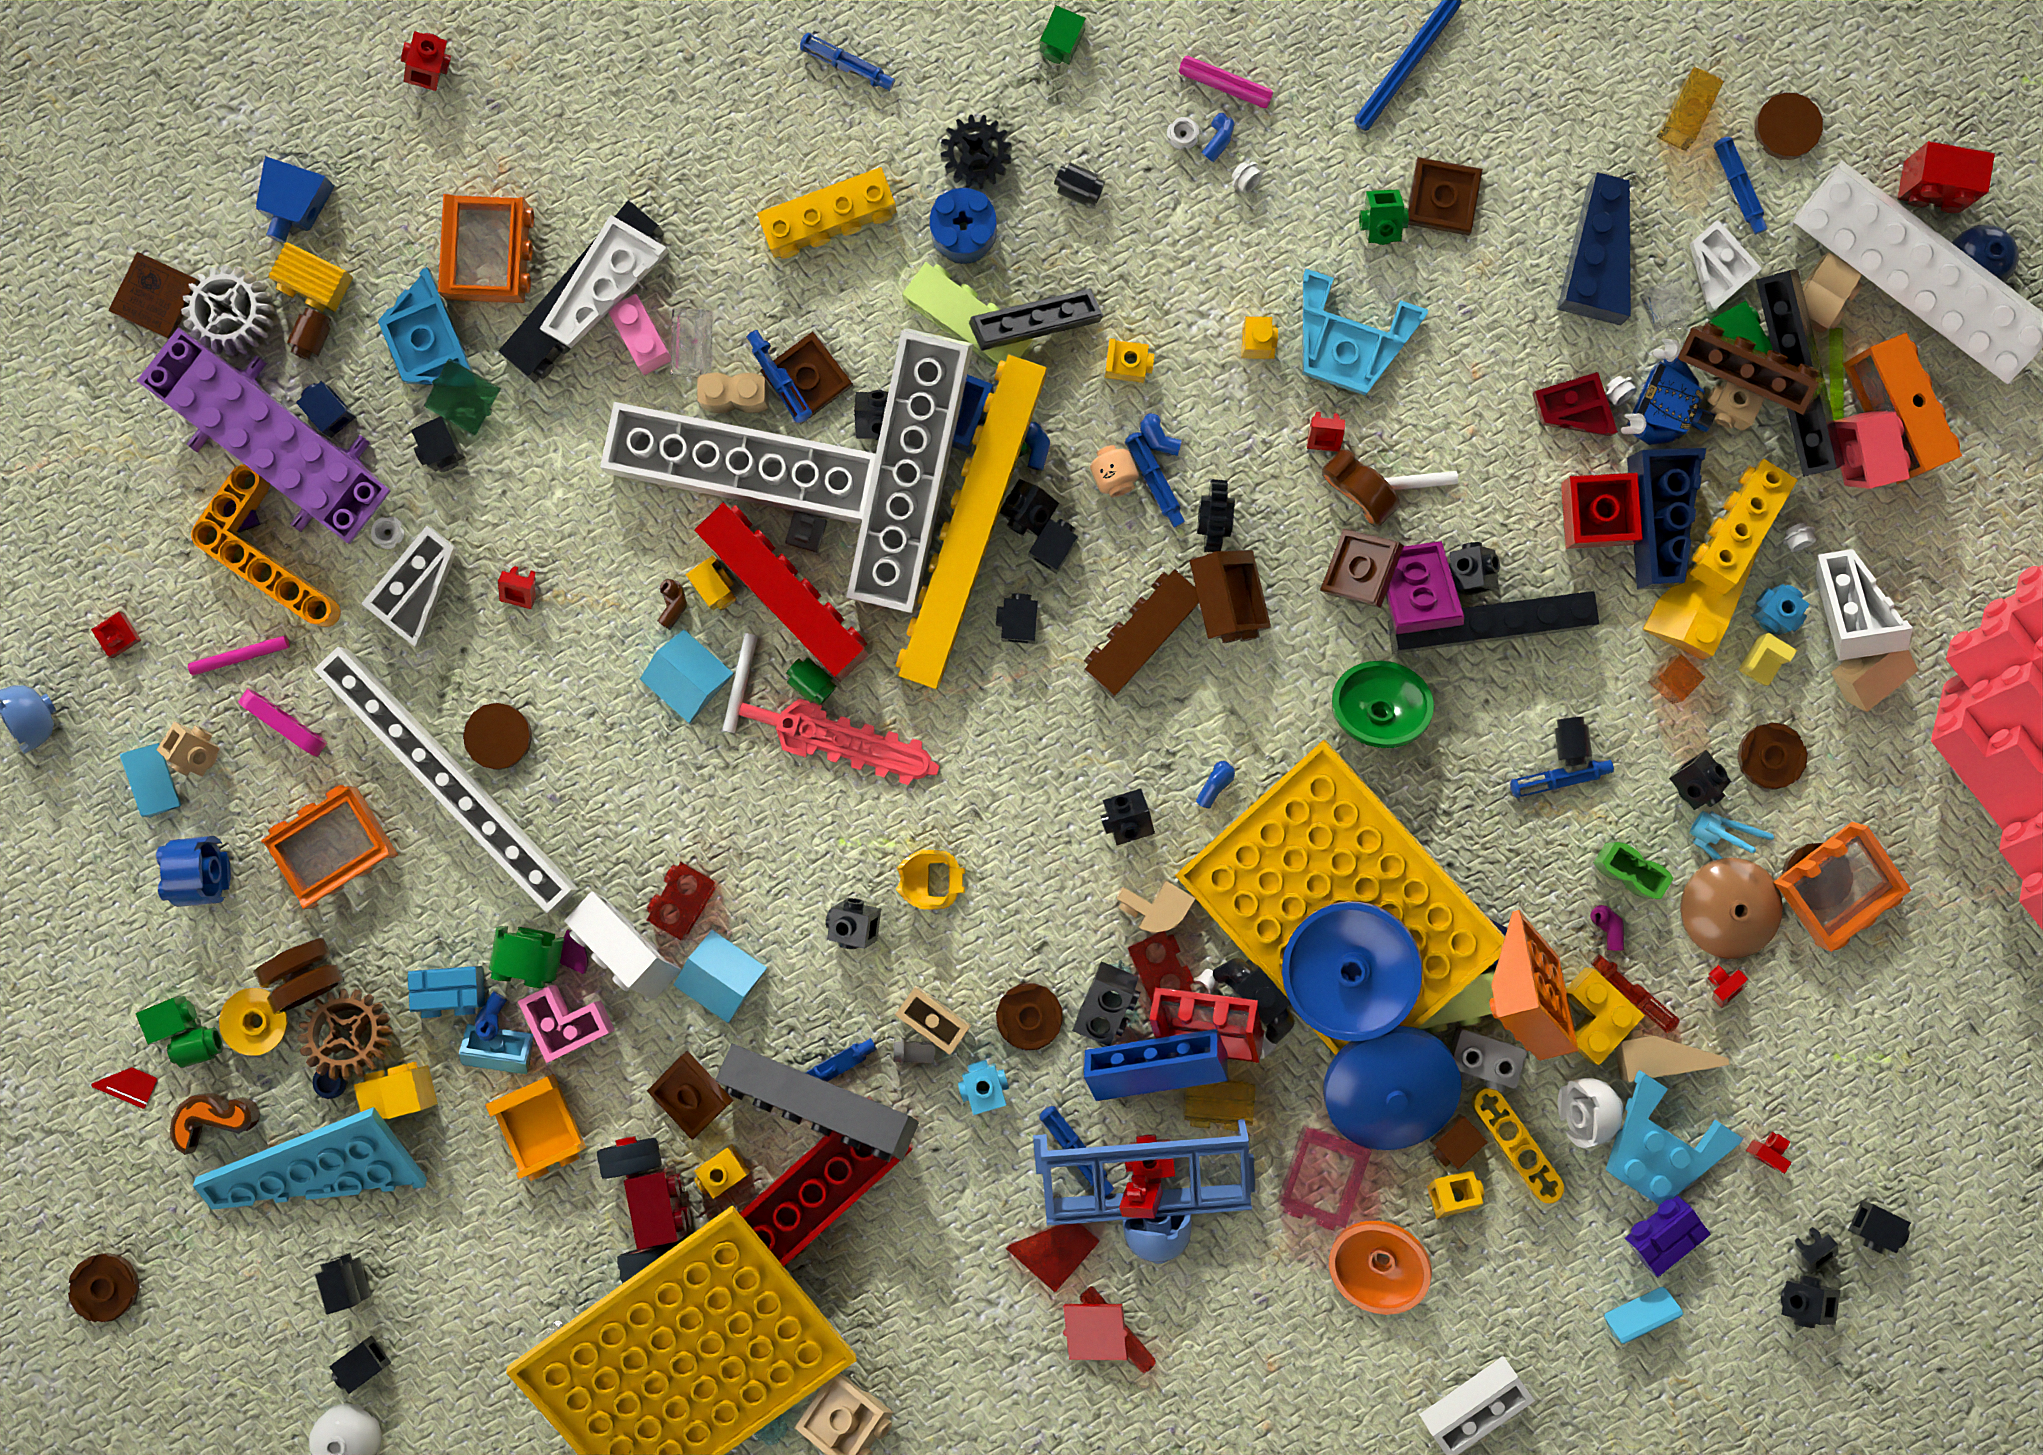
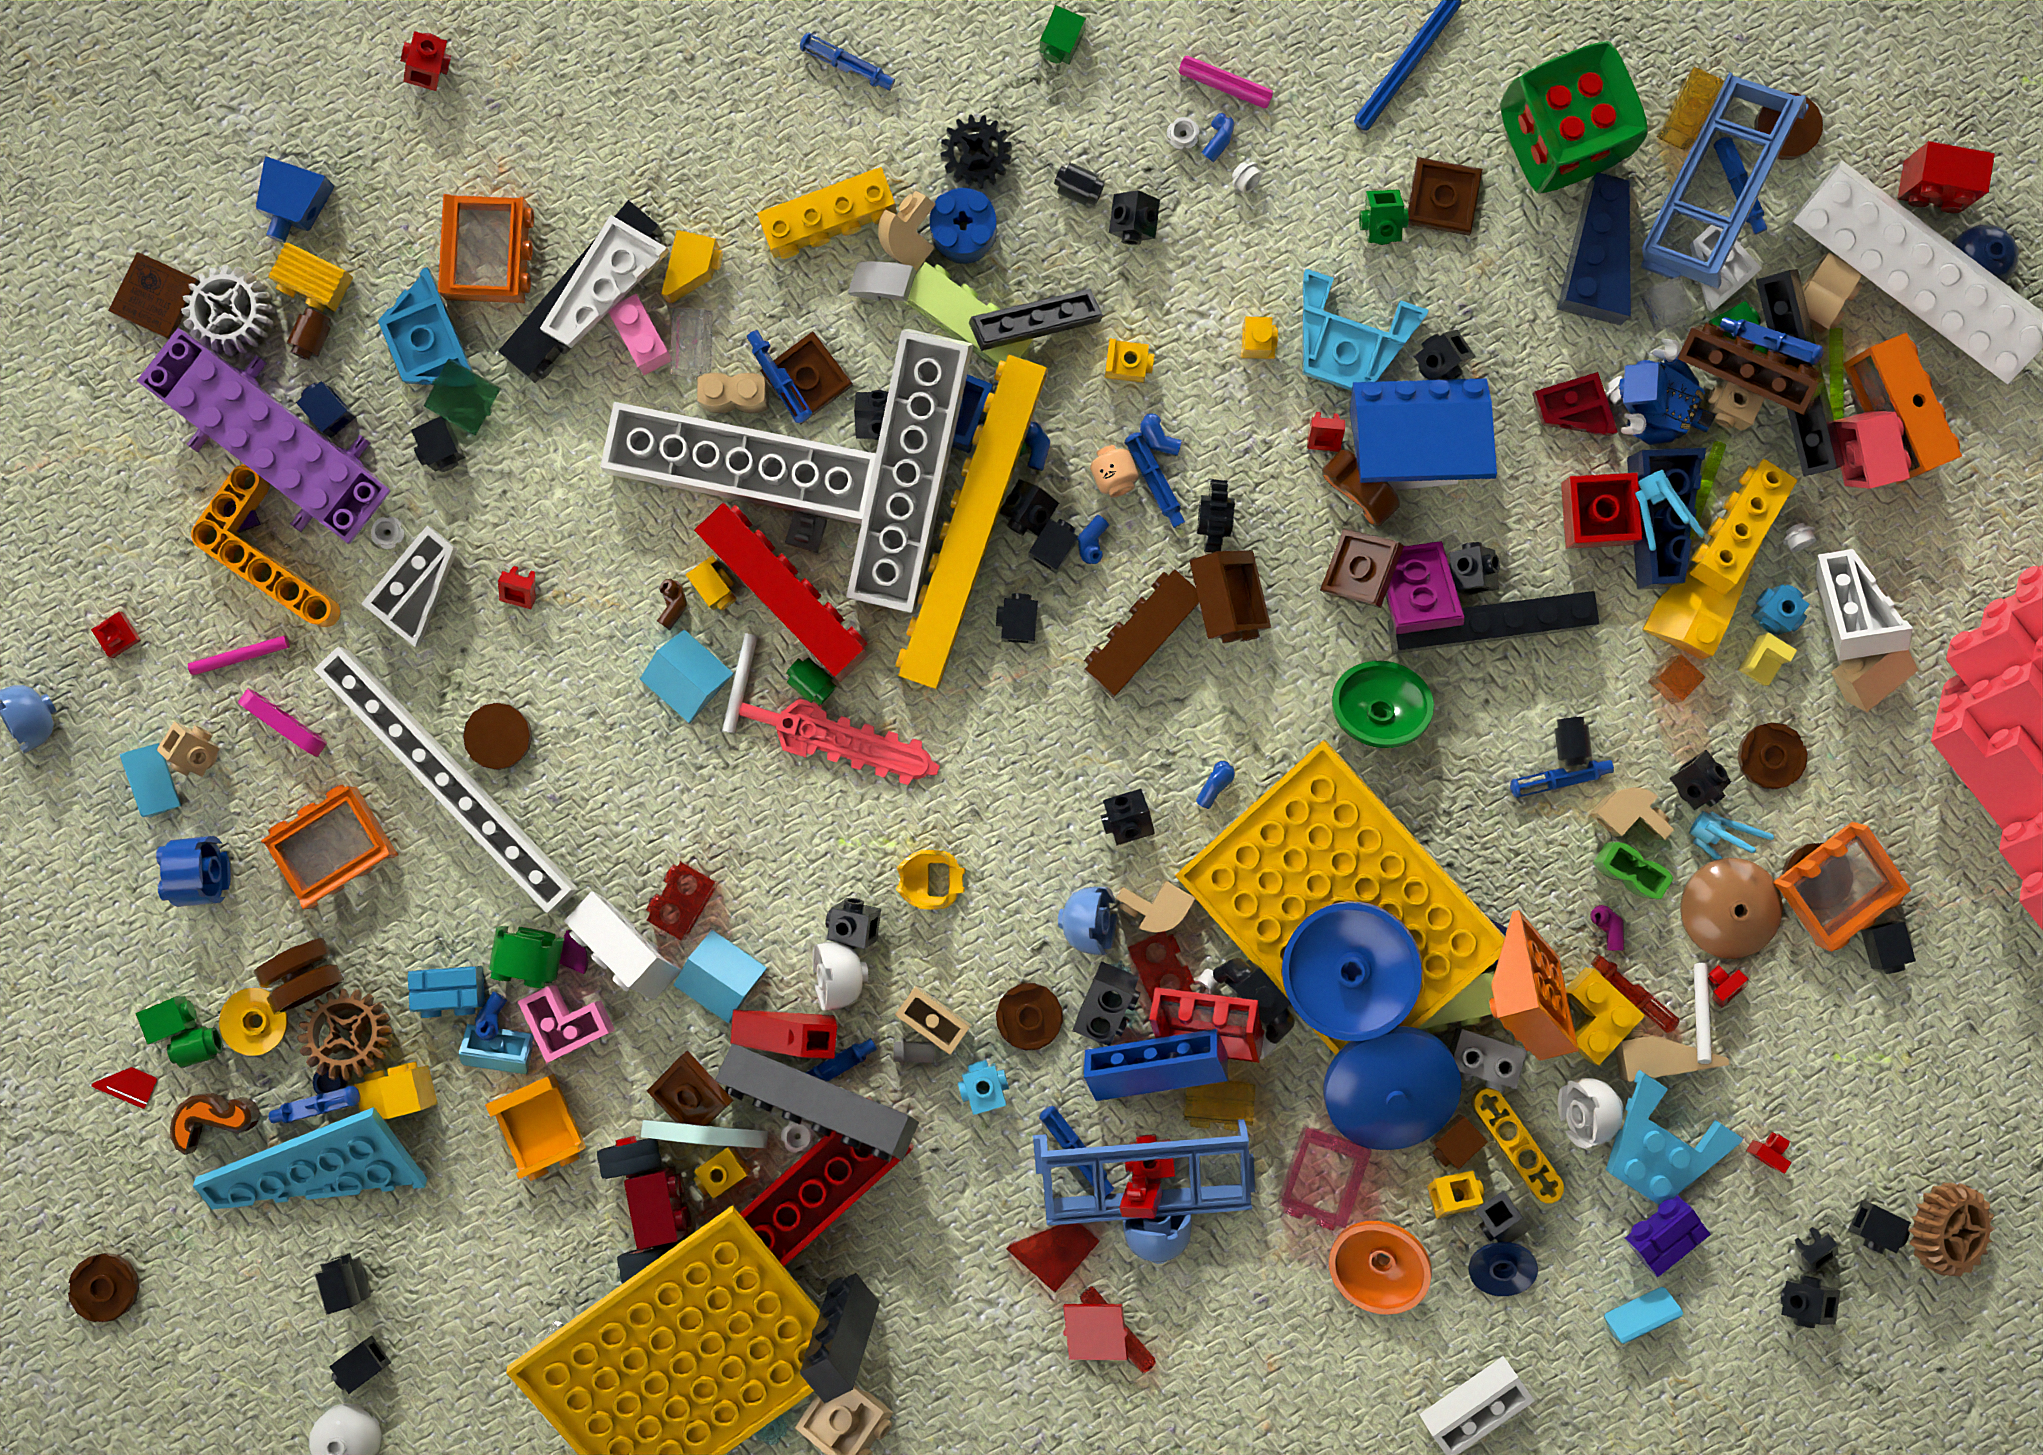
none -> blue piece [269,1086,360,1124]
none -> light aqua beam [641,1120,769,1148]
none -> yellow slope [661,230,723,303]
none -> red slope [730,1010,837,1059]
none -> white plate [781,1120,814,1153]
none -> black brick [799,1273,880,1404]
none -> white cylinder [812,942,868,1010]
none -> light grey slope [848,261,916,302]
none -> tan brick [878,191,936,271]
none -> medium blue cylinder [1058,886,1117,955]
none -> blue arm [1078,514,1110,564]
none -> black brick [1109,190,1160,245]
none -> blue slope [1349,378,1497,483]
none -> black brick [1414,329,1476,380]
none -> dark blue dish [1468,1242,1538,1296]
none -> black brick [1476,1191,1531,1242]
none -> green piece [1500,41,1648,194]
none -> tan brick [1589,787,1674,840]
none -> brick [1619,360,1668,415]
none -> medium azure plant [1635,470,1705,551]
none -> medium blue piece [1641,72,1809,289]
none -> clear neon green bar [1689,441,1727,539]
none -> white bar [1694,963,1712,1064]
none -> blue piece [1720,317,1823,365]
none -> black brick [1861,921,1916,974]
none -> medium nougat gear [1908,1182,1995,1277]

